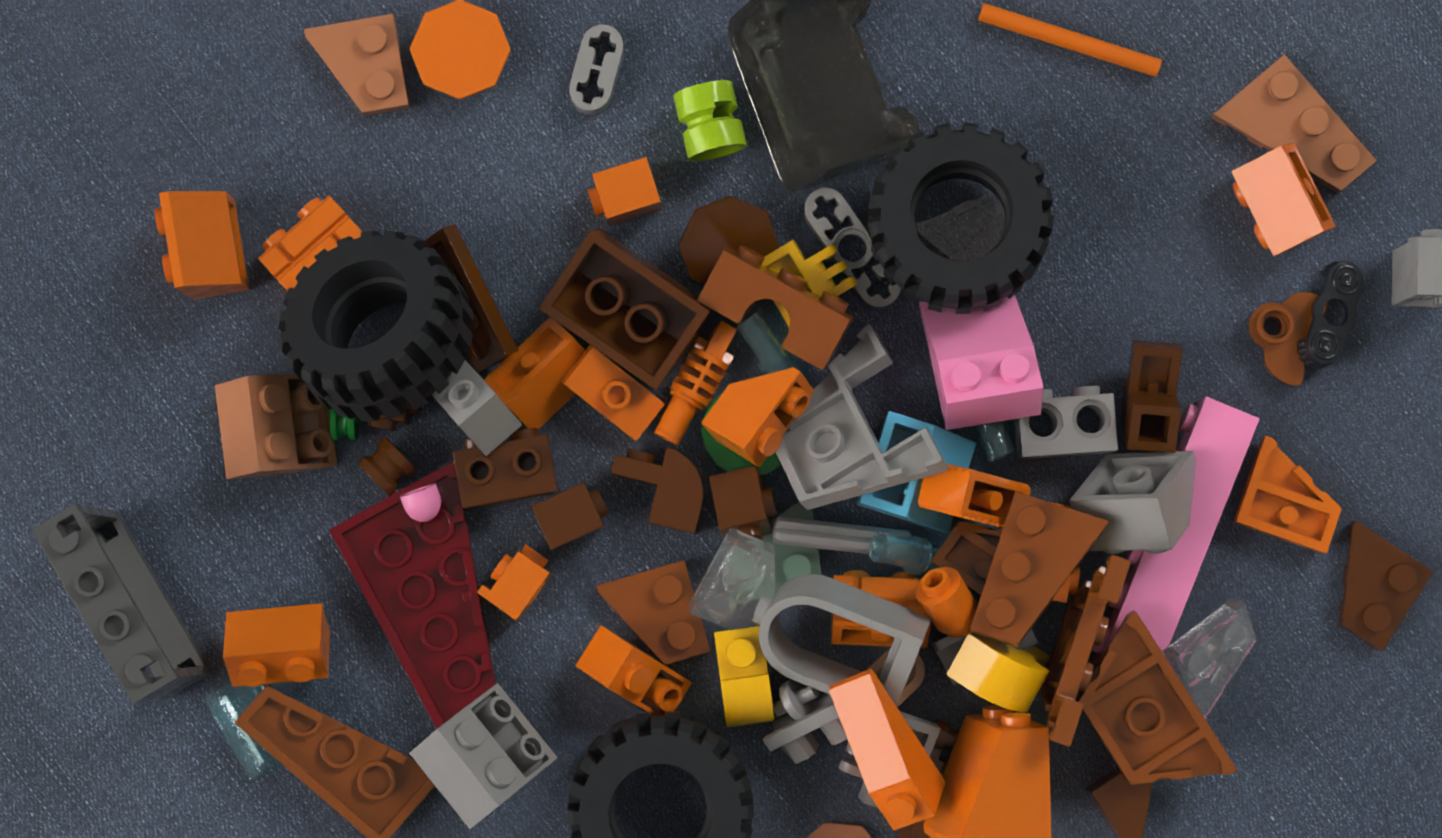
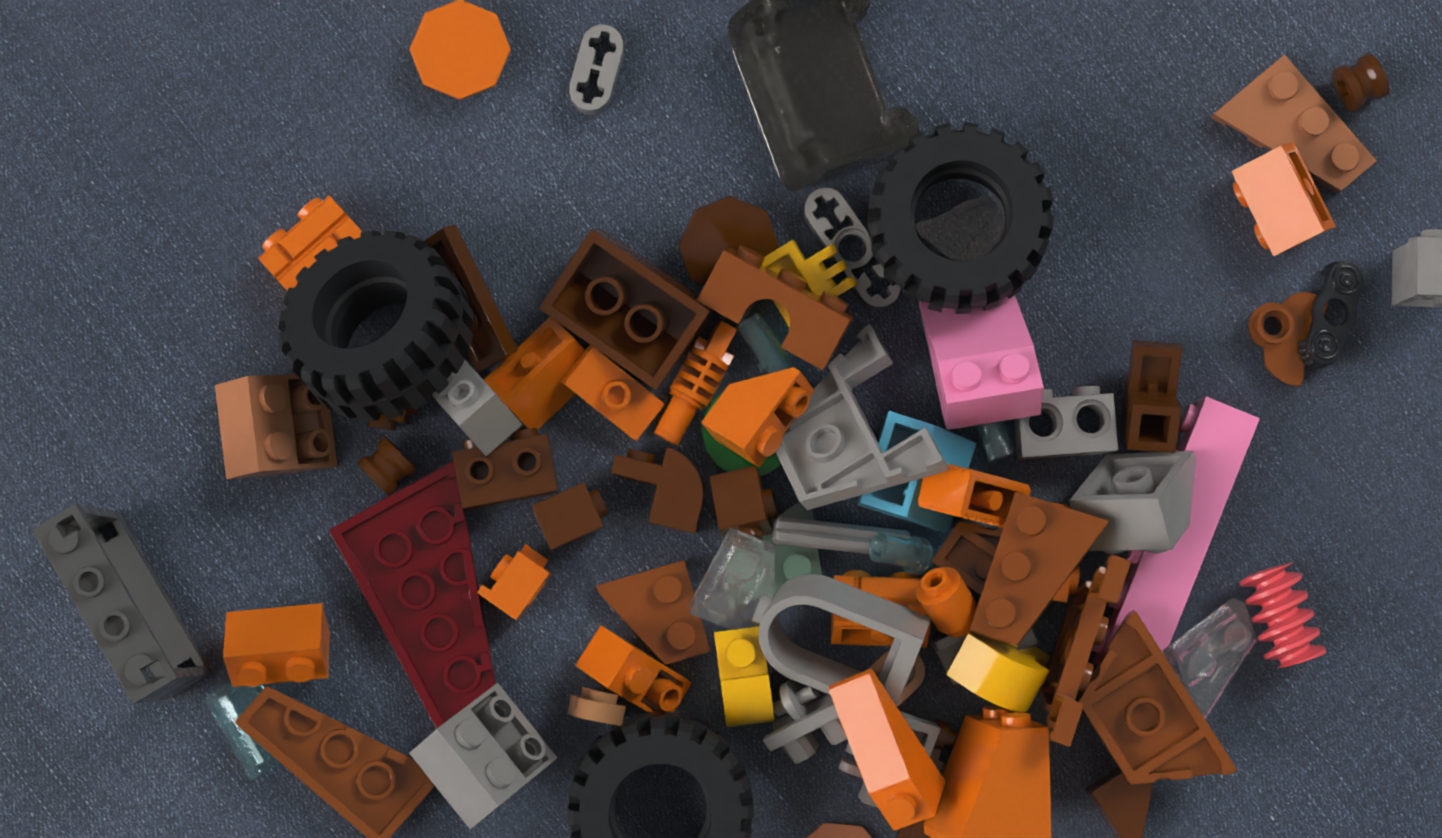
orange slope [154,191,250,300] -> none
nougat wing [304,14,410,116] -> none
green bush [330,409,360,441] -> none
bright pink hinge [400,483,442,522] -> none
orange brick [587,157,662,226] -> none
lime wheel [673,80,747,162] -> none
orange bar [978,3,1162,77] -> none
orange wing [1233,435,1342,554] -> none
reddish brown wing [1338,521,1434,651] -> none
none -> medium nougat plate [567,687,626,726]
none -> coral piece [1239,561,1327,668]
none -> reddish brown wheel [1332,53,1390,112]

